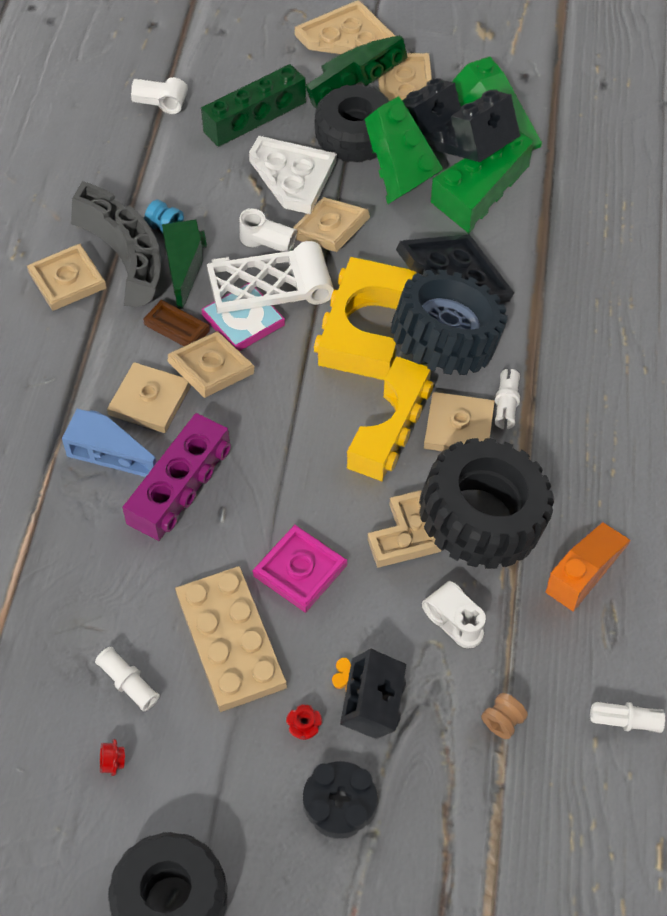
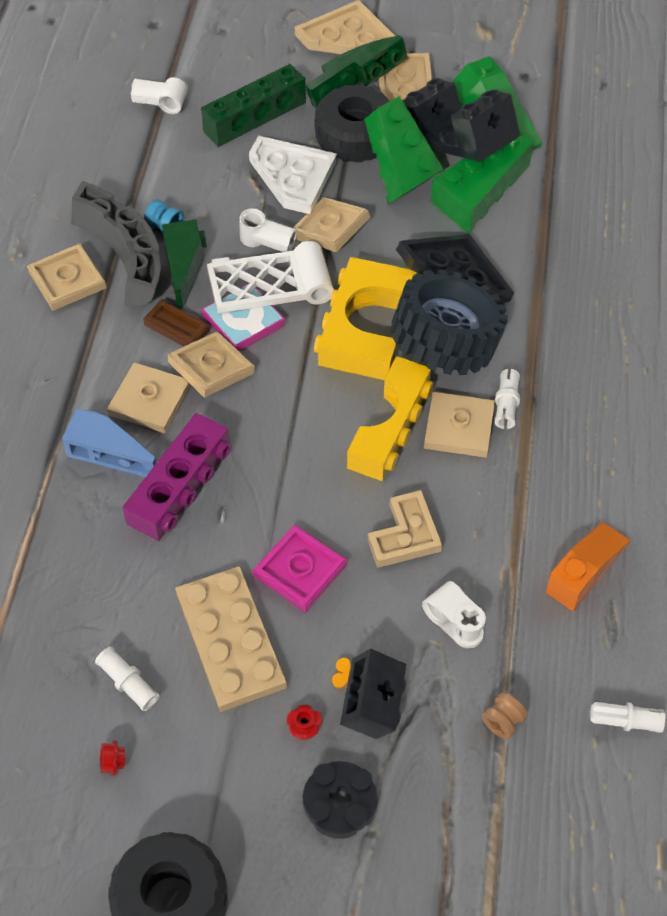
black tyre [419,438,554,569] -> none

